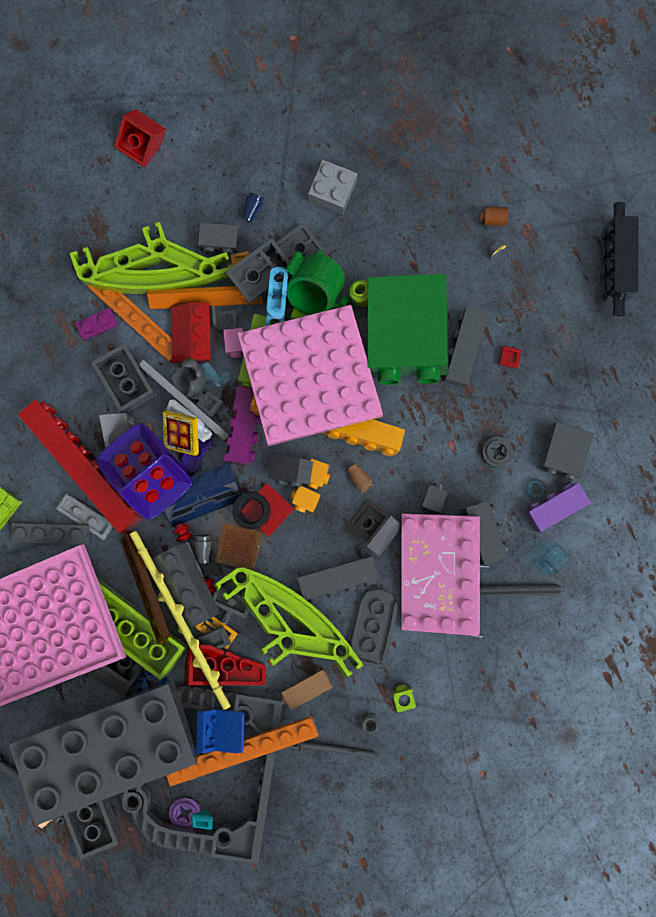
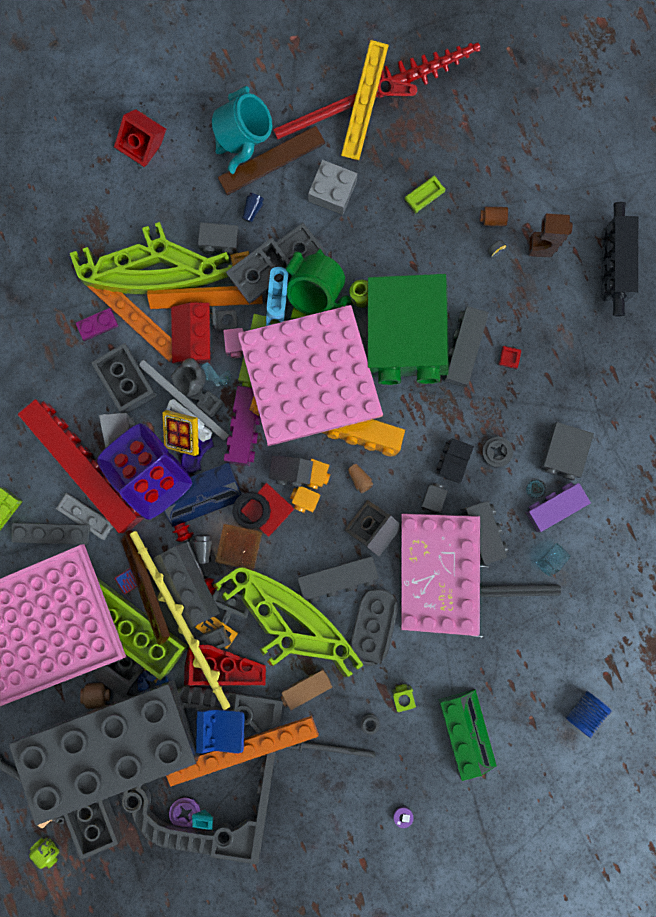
none -> lime head [29,837,59,869]
none -> medium nougat head [80,682,110,709]
none -> tile [114,568,137,595]
none -> teal piece [212,86,272,174]
none -> reddish brown tile [218,126,325,195]
none -> red piece [273,42,481,140]
none -> yellow tile [341,40,389,161]
none -> medium lavender tile [393,806,413,828]
none -> lime tile [404,175,446,214]
none -> black brick [436,438,474,483]
none -> green slope [438,689,497,781]
none -> reddish brown arch [529,213,573,258]
none -> blue piece [566,691,612,738]

